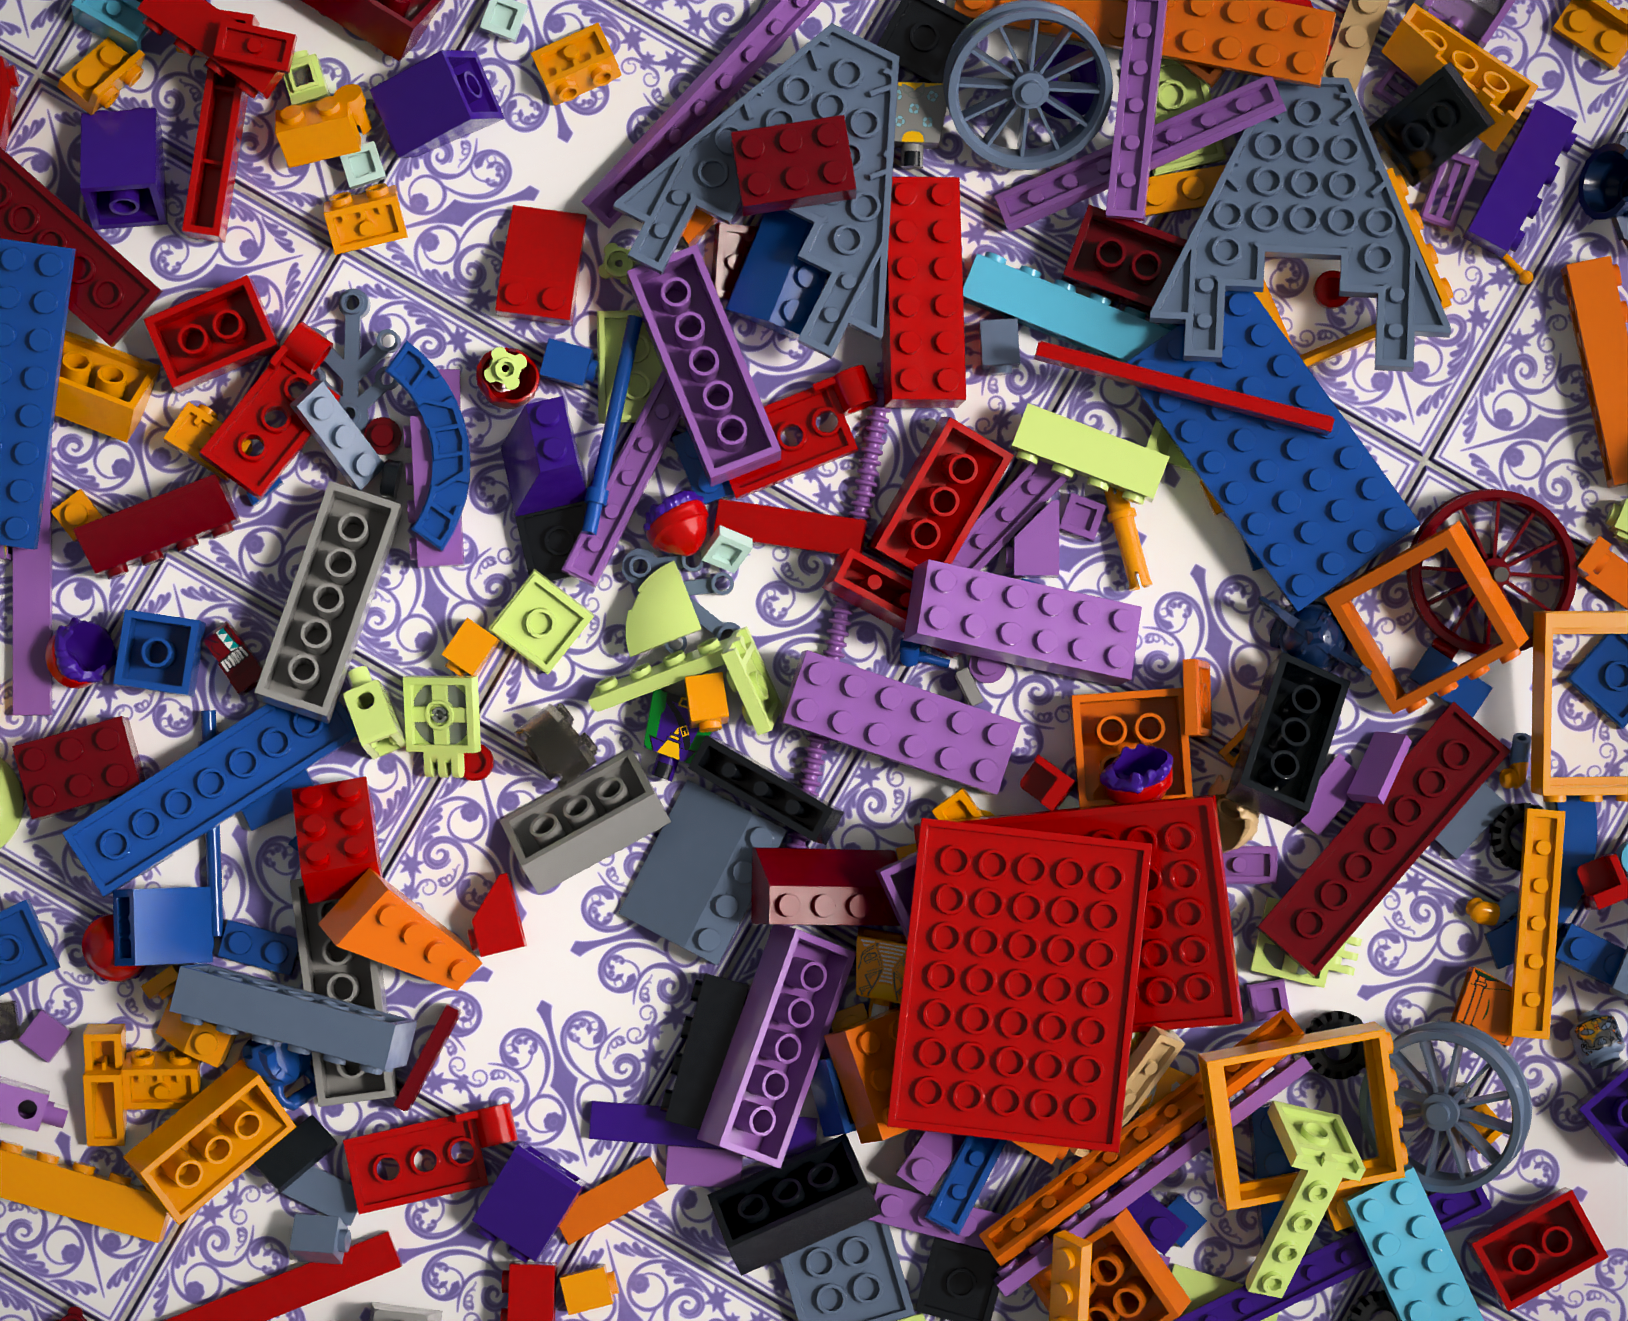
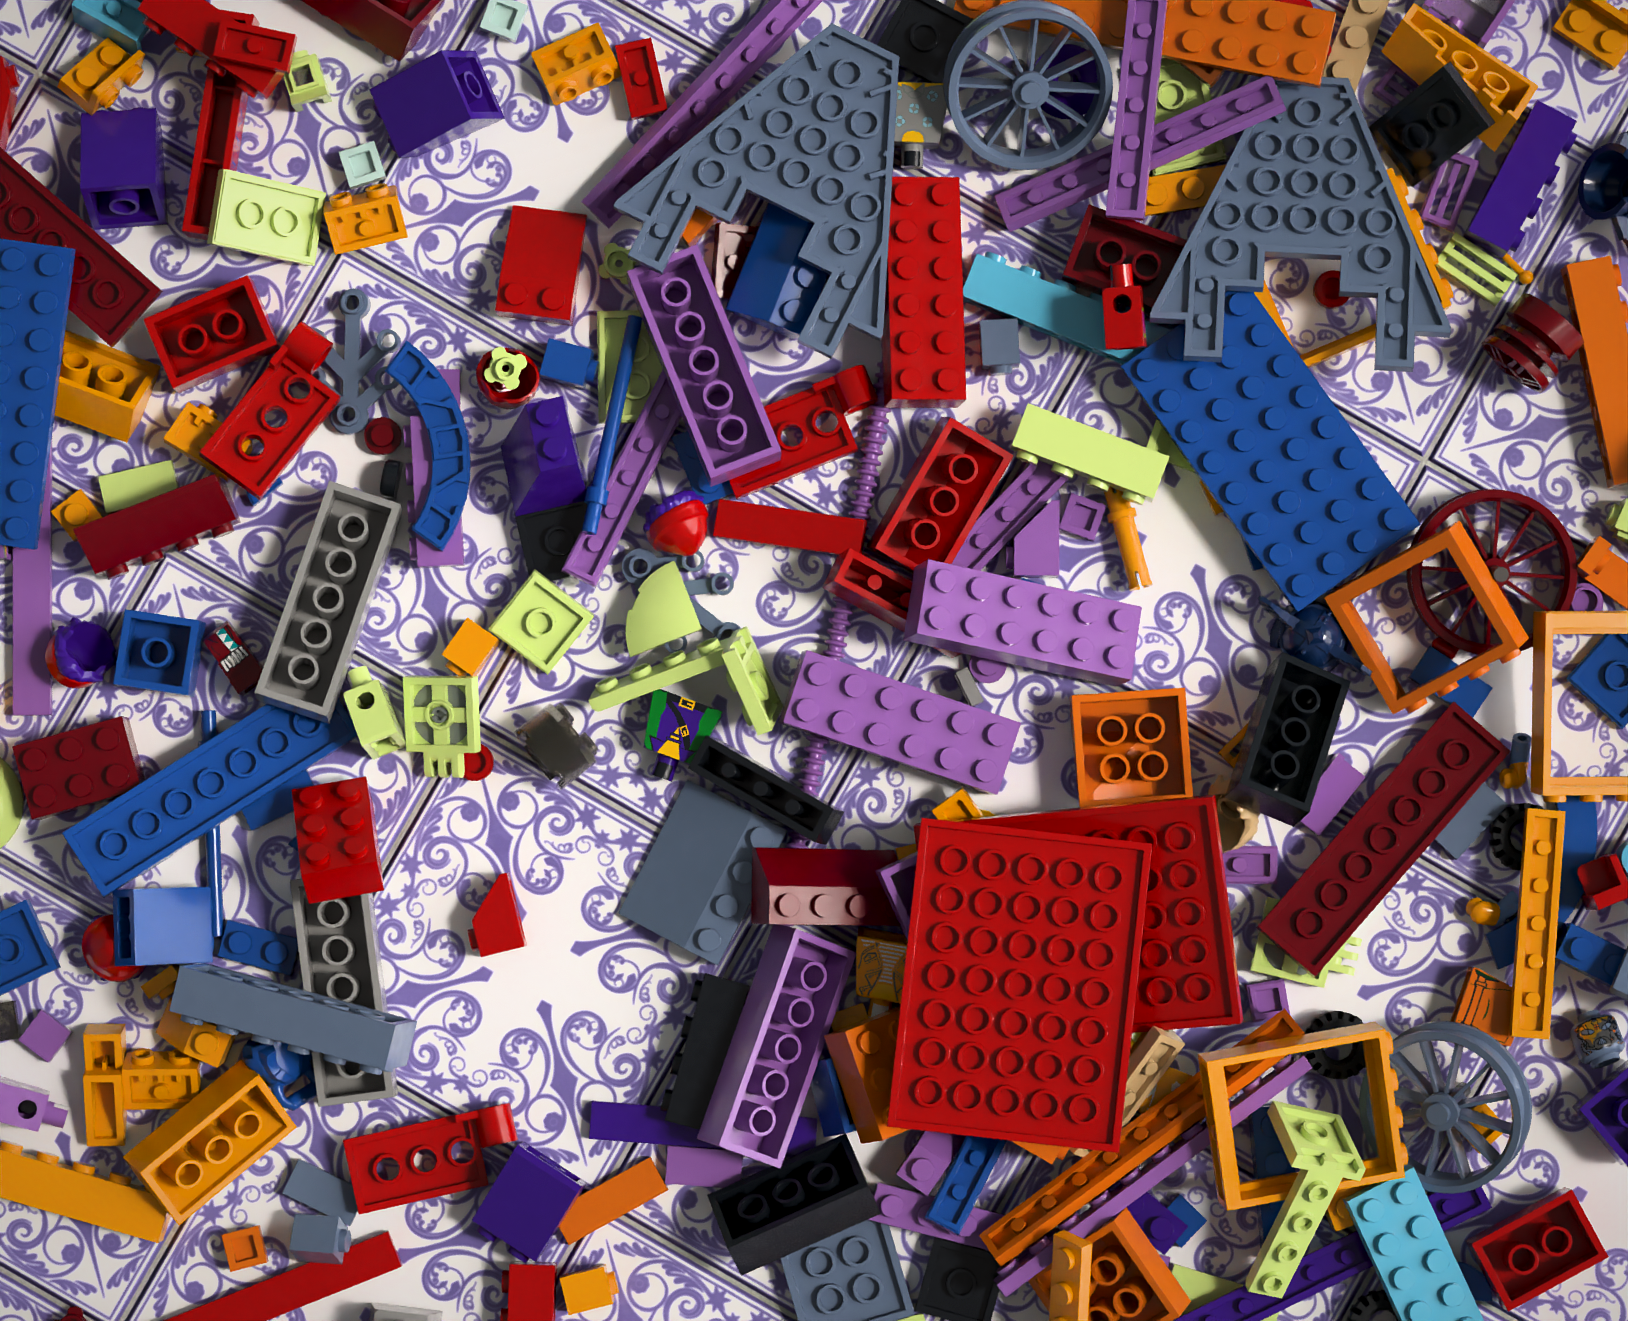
black tile [254,1115,338,1194] -> none
light orange hinge [275,84,372,168] -> none
plate [290,380,385,491] -> none
orange wedge [318,868,482,991] -> none
dark red tile [393,1004,462,1111] -> none
light grey slope [500,748,671,895] -> none
light orange brick [684,672,729,732] -> none
light aqua plate [701,525,753,573] -> none
dark red brick [731,115,857,216] -> none
blue hand [899,638,950,668] -> none
red panel [1020,754,1077,811] -> none
red tile [1034,341,1335,436] -> none
dark purple hair [1100,743,1173,804] -> none
orange tile [1183,659,1213,738] -> none
medium lavender tile [1347,731,1412,804] -> none
none -> yellowish green tile [98,460,179,514]
none -> yellowish green tile [207,169,326,266]
none -> orange plate [221,1225,269,1272]
none -> red plate [615,37,667,120]
none -> red torso [1102,264,1147,351]
none -> yellowish green tile [1435,232,1518,307]
none -> blue tile [1457,1261,1492,1301]
none -> dark red wheel [1481,293,1584,393]
none -> medium lavender plate [1568,583,1603,611]

